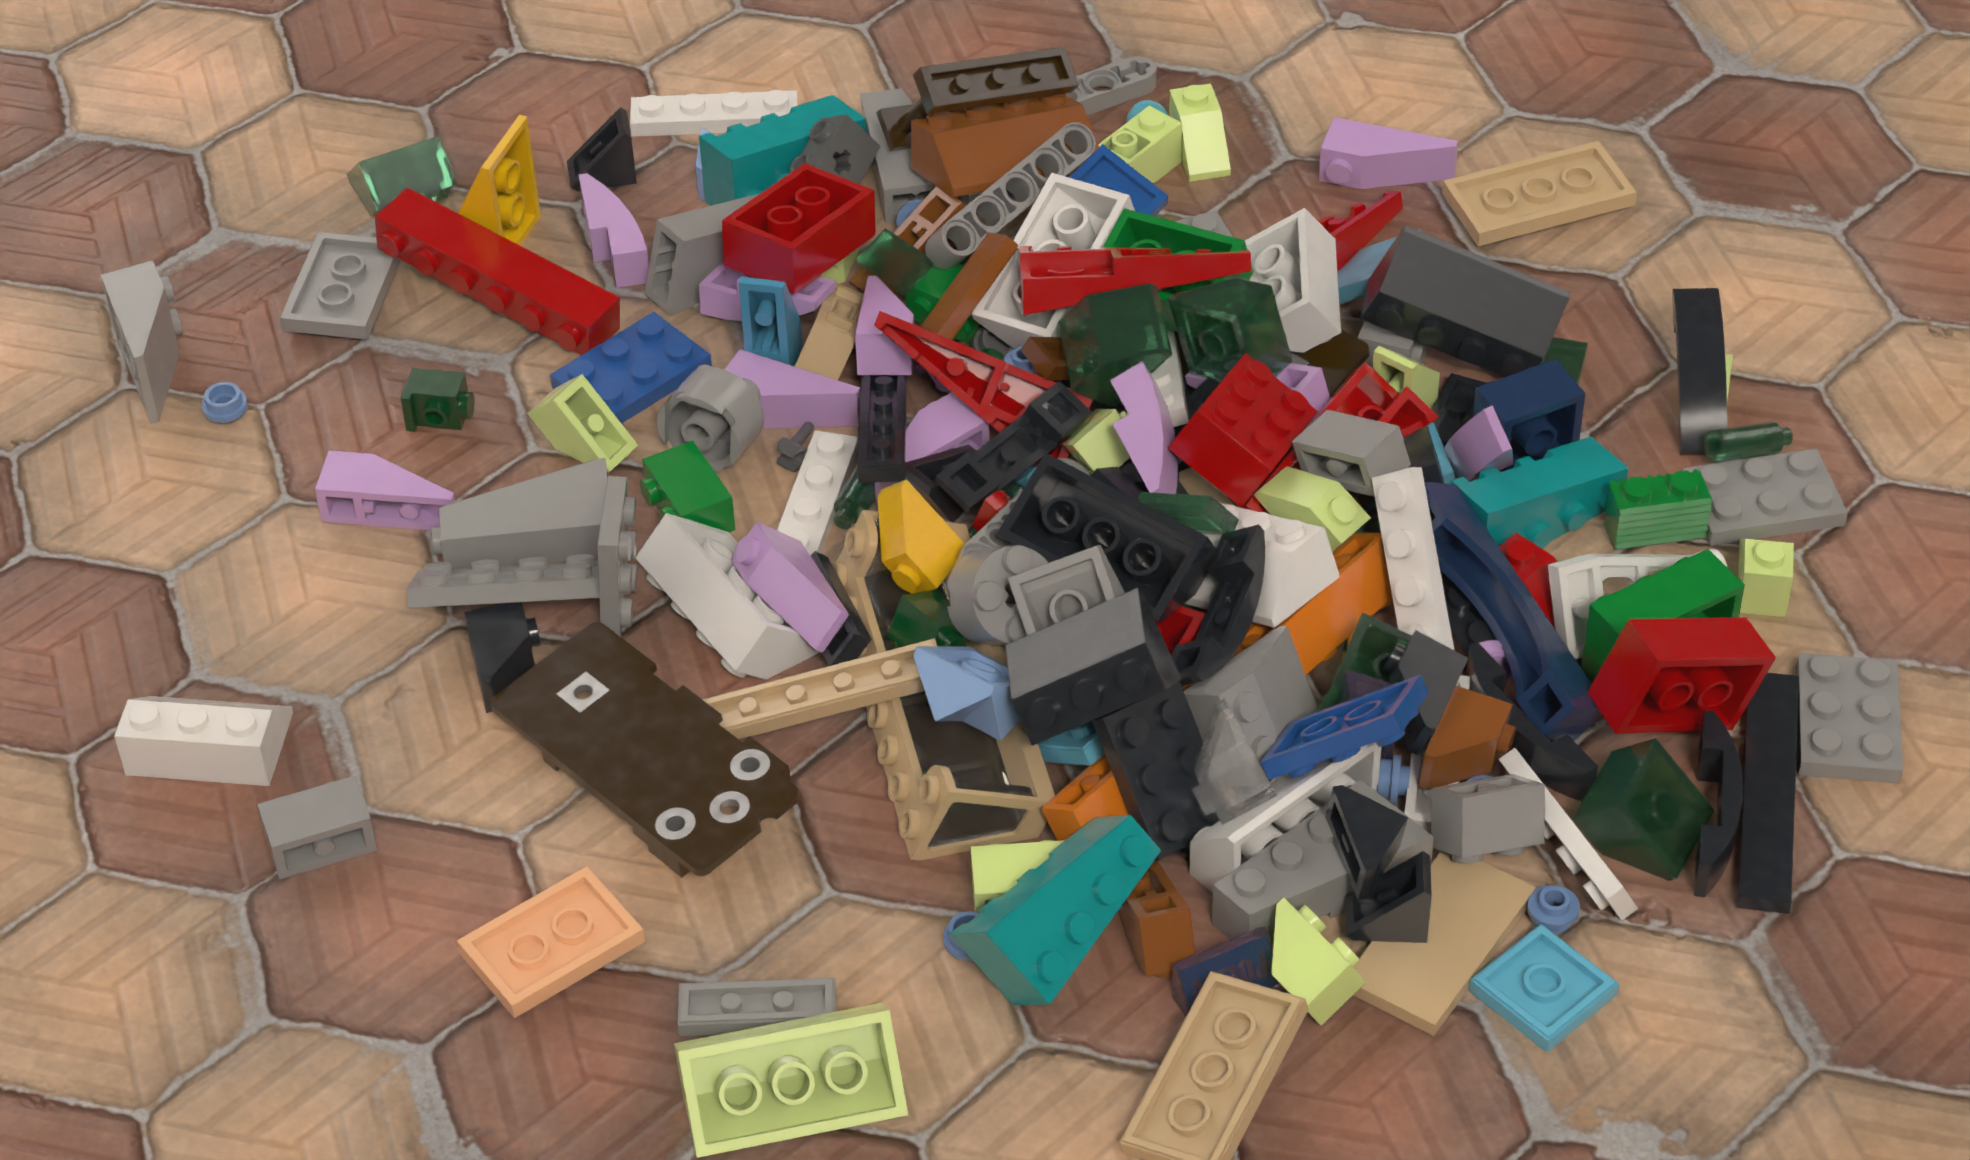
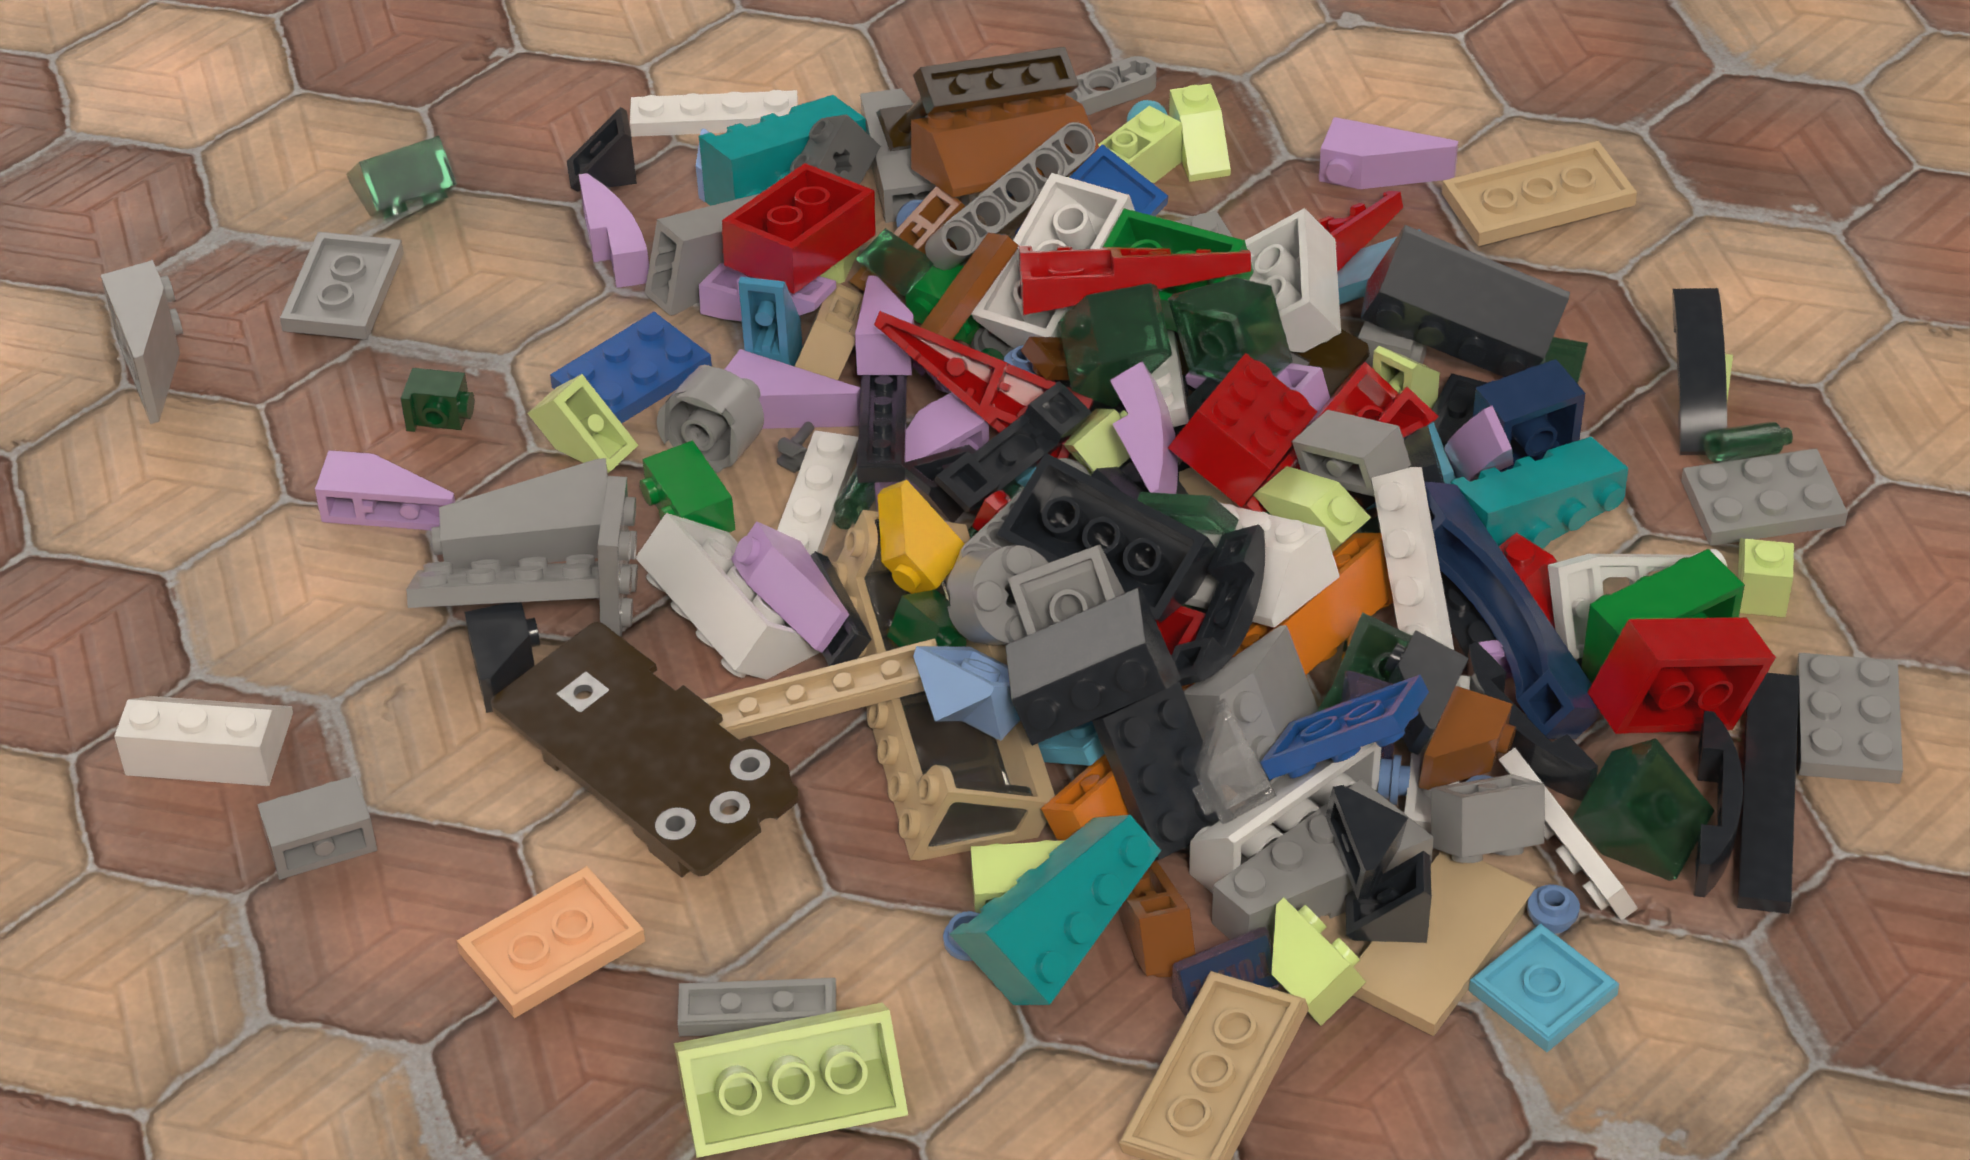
medium blue plate [201,382,248,423] -> none
red brick [375,187,620,355] -> none
yellow slope [458,115,541,246] -> none
green brick [1604,469,1712,550] -> none

